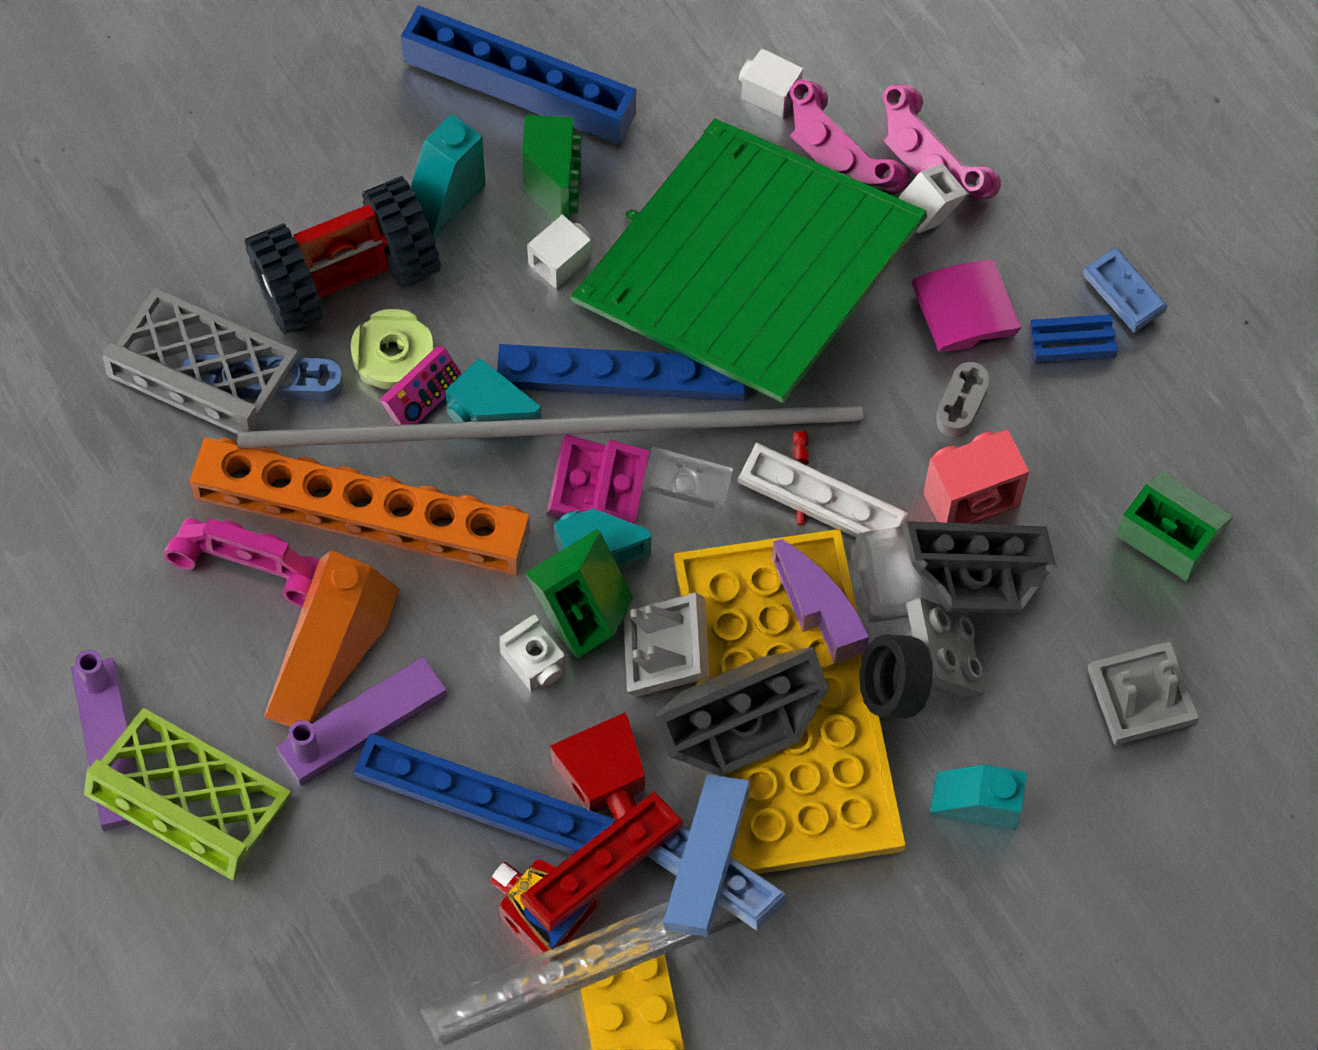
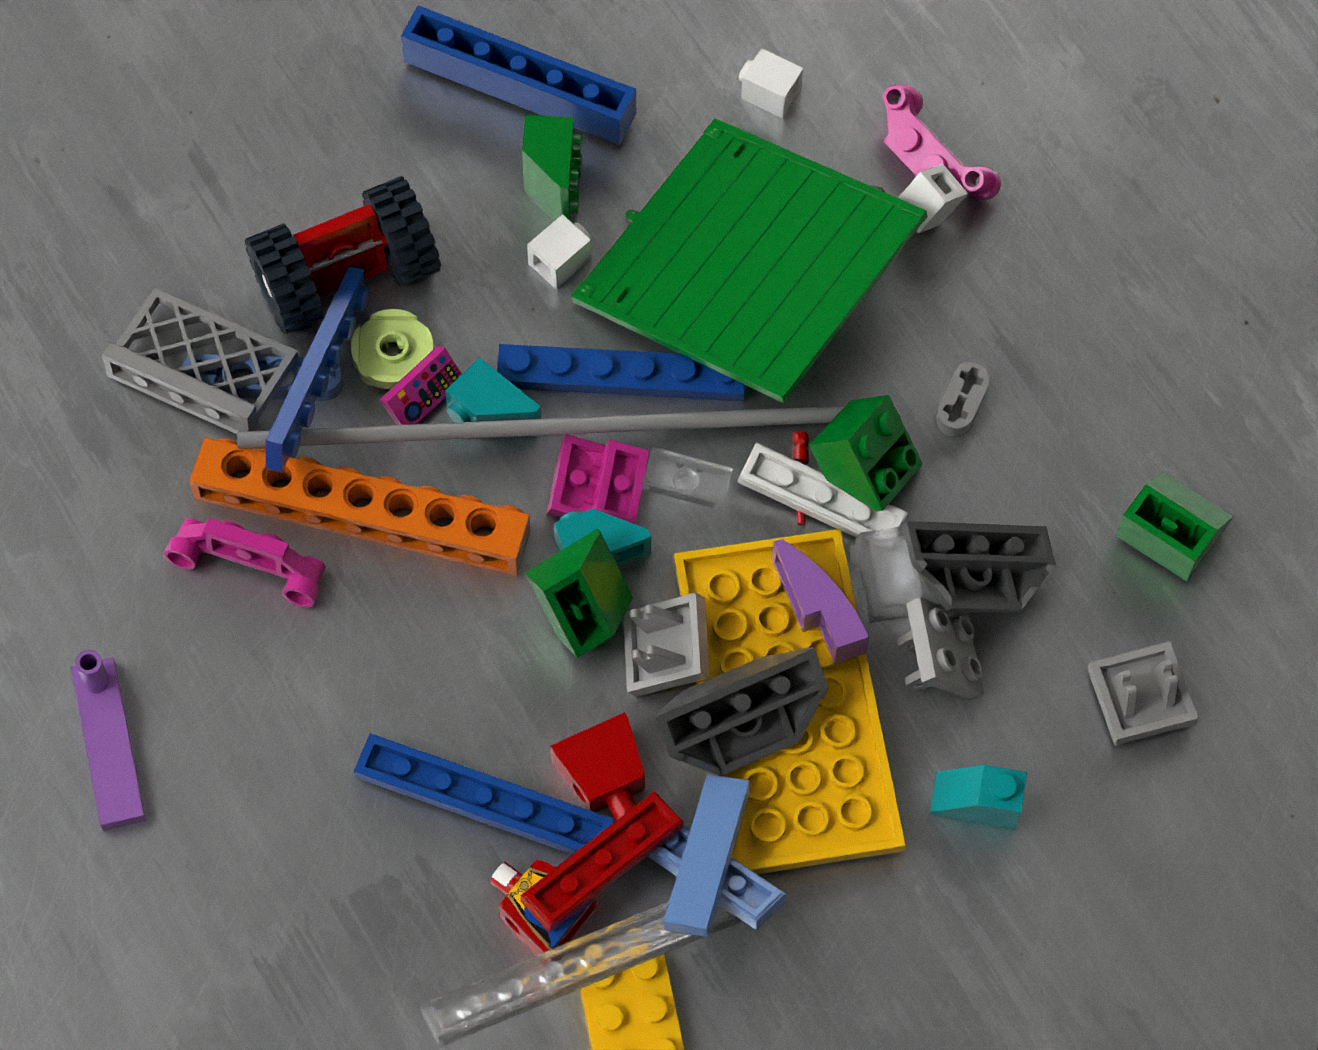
lime fence [84,707,291,880] -> none
orange wedge [263,550,400,728] -> none
medium lavender piece [276,657,447,786] -> none
teal slope [410,113,486,238] -> none
white brick [499,614,565,692] -> none
dark pink plate [790,80,909,194] -> none
black tyre [859,634,933,718] -> none
dark pink slope [911,259,1021,352] -> none
coral brick [923,429,1029,524] -> none
blue tile [1029,314,1118,363] -> none
medium blue plate [1083,247,1167,333] -> none
none -> blue plate [266,266,369,473]
none -> green slope [809,395,923,511]

